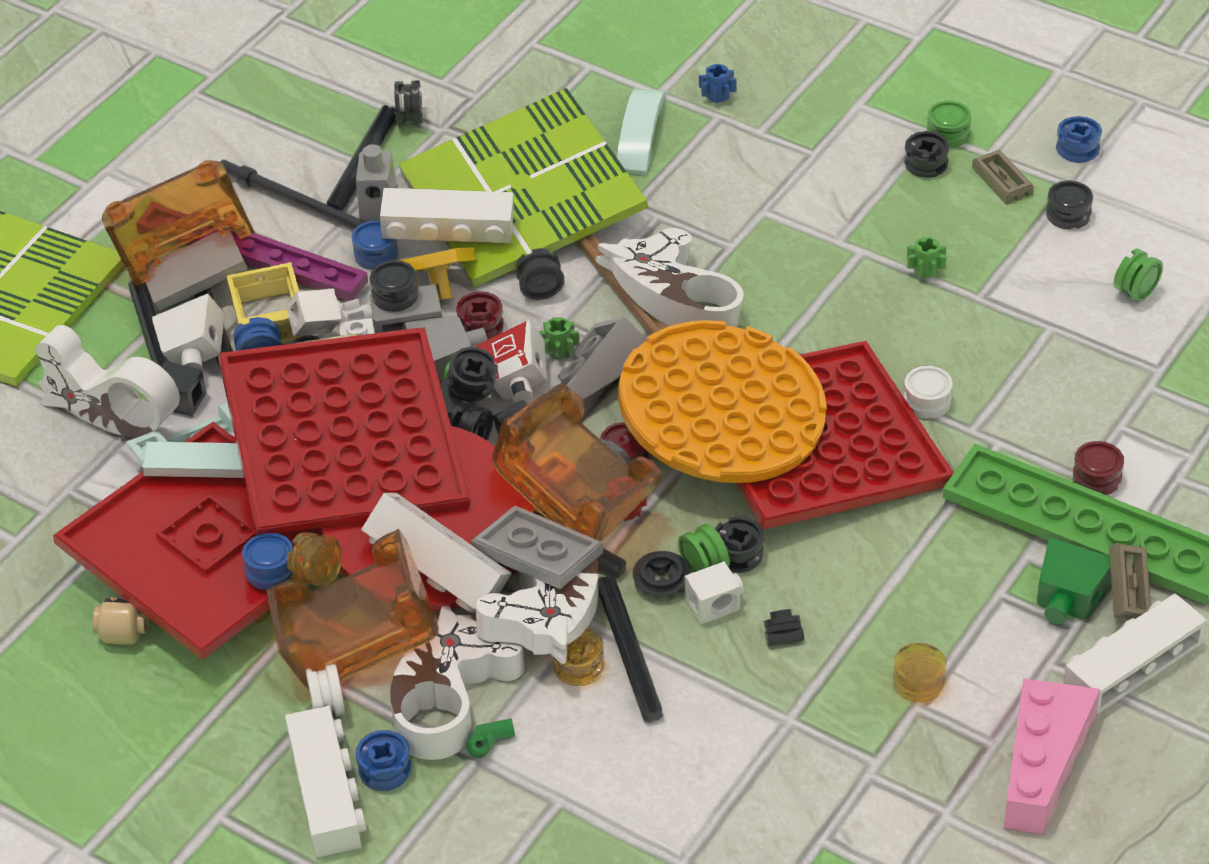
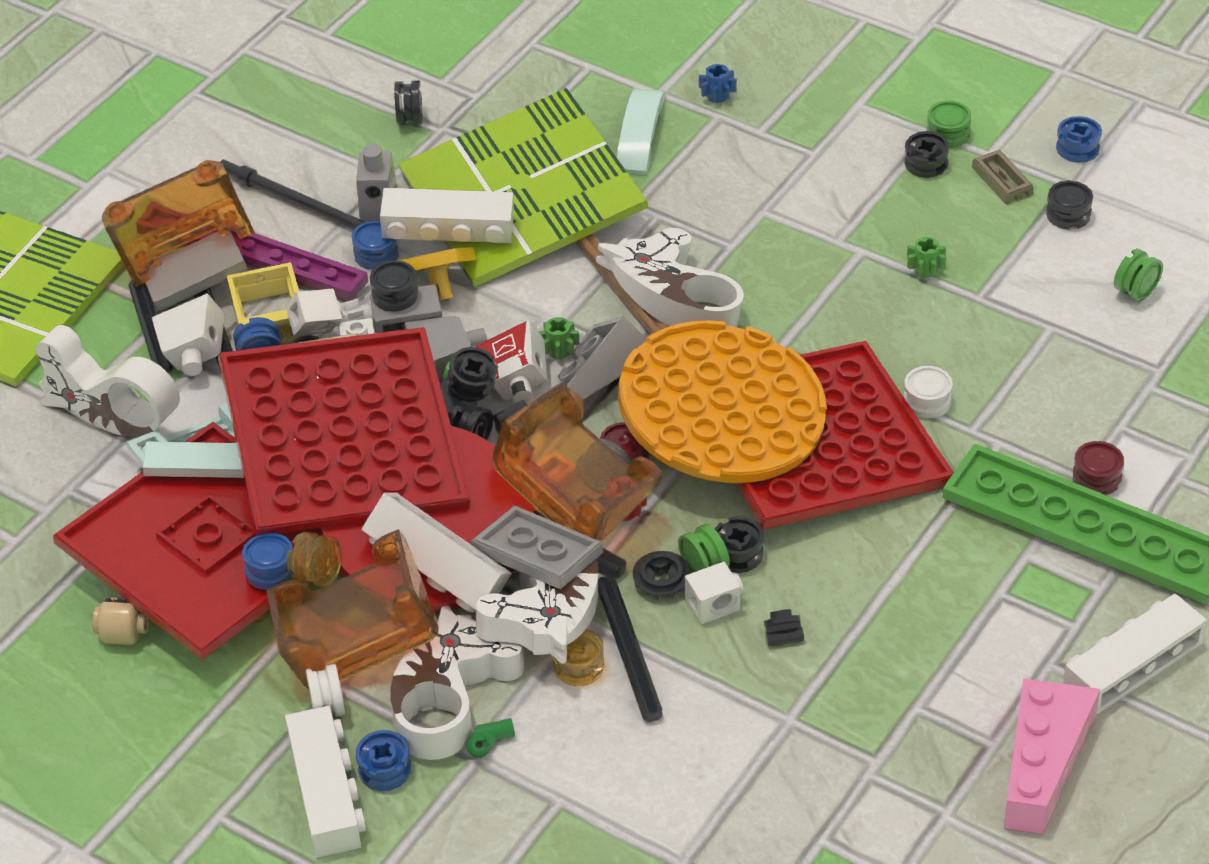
black brick [162,361,207,416] -> none
black axle [326,105,396,211] -> none
dark red wheel [456,291,504,340] -> none
black wheel [515,248,565,300] -> none
clear yellow wheel [893,643,946,703] -> none
green torso [1037,538,1111,624] -> none
dark tan tile [1109,543,1151,619] -> none

